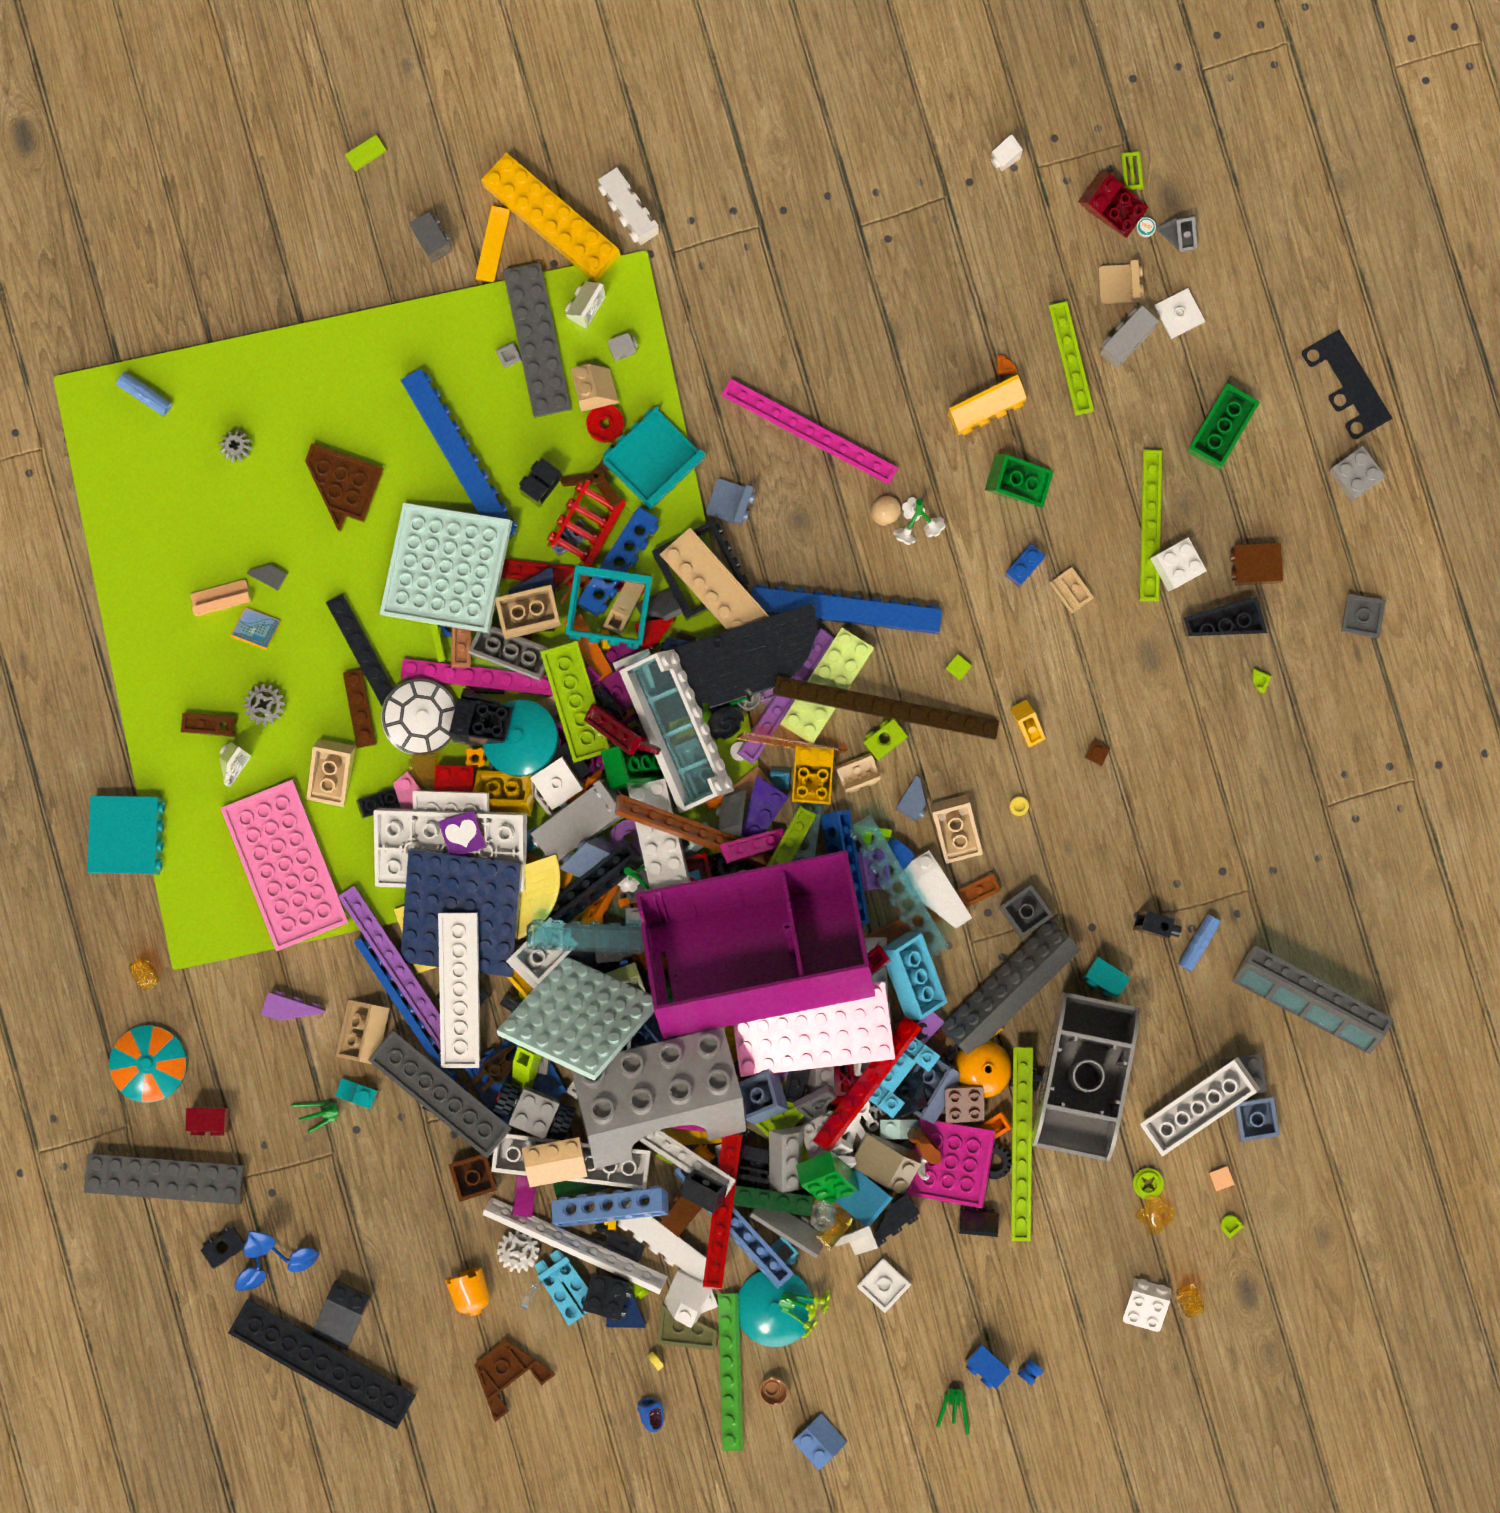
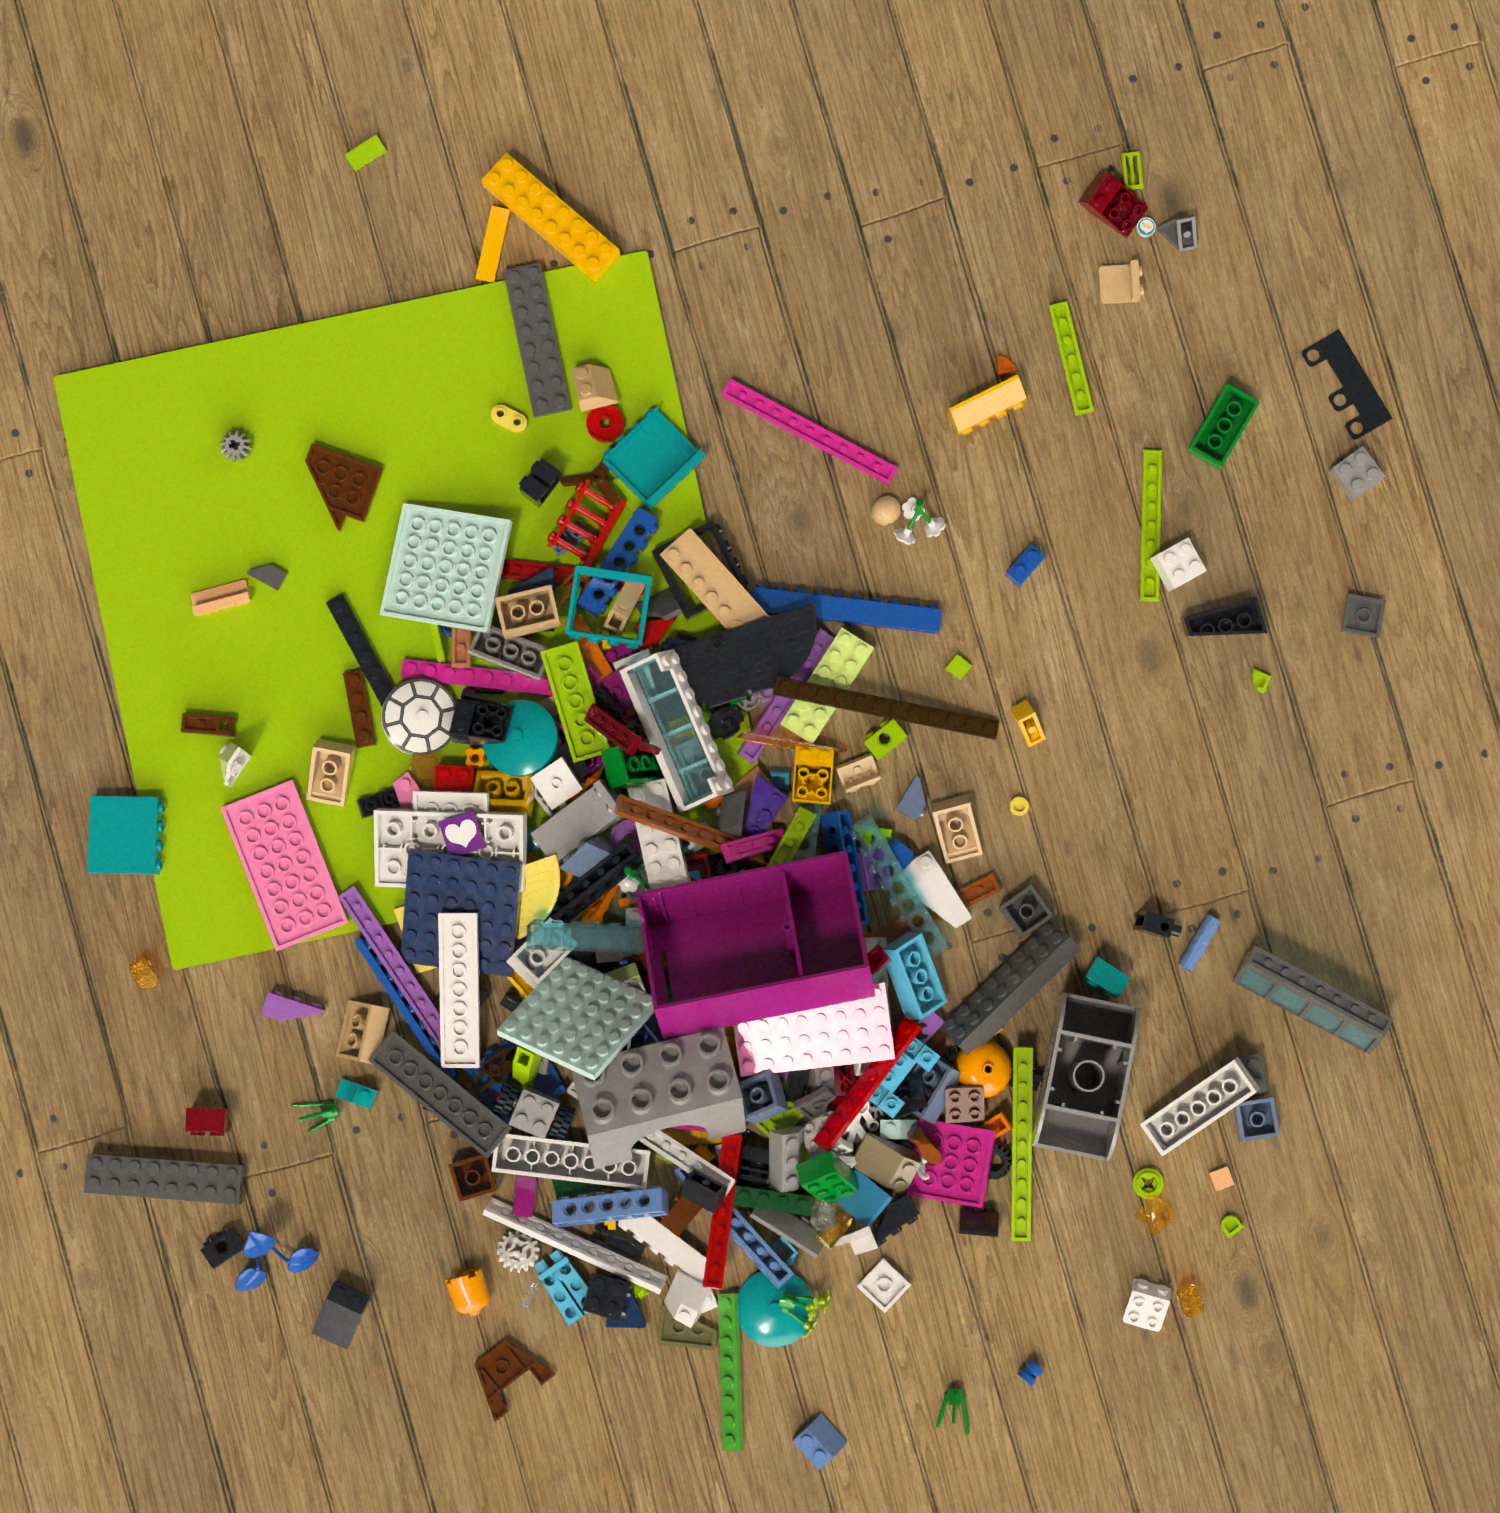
dish [109,1025,187,1103] -> none
medium blue axle [116,372,172,416] -> none
black plate [228,1299,416,1430] -> none
piece [231,607,281,650] -> none
light grey gear [243,684,286,726] -> none
blue brick [401,369,518,539] -> none
dark grey brick [410,212,452,263] -> none
light grey tile [496,343,522,369] -> none
tan slope [522,1137,587,1187] -> none
white slope [565,282,606,329] -> none
white wedge [597,167,659,246] -> none
light grey brick [607,333,638,362] -> none
blue rock [637,1397,664,1433] -> none
light yellow tile [647,1352,664,1371] -> none
sand blue bracket [706,479,756,526] -> none
white tile [730,742,745,761] -> none
medium nougat hair [759,1376,789,1406] -> none
blue brick [965,1344,1011,1389] -> none
green slope [985,454,1054,508] -> none
white slope [991,135,1023,171] -> none
tan plate [1049,567,1094,614] -> none
reddish brown plate [1084,740,1110,766] -> none
light grey brick [1100,306,1159,369] -> none
white plate [1154,288,1205,339] -> none
reddish brown brick [1230,543,1283,586] -> none
none -> light yellow plate [491,405,527,433]

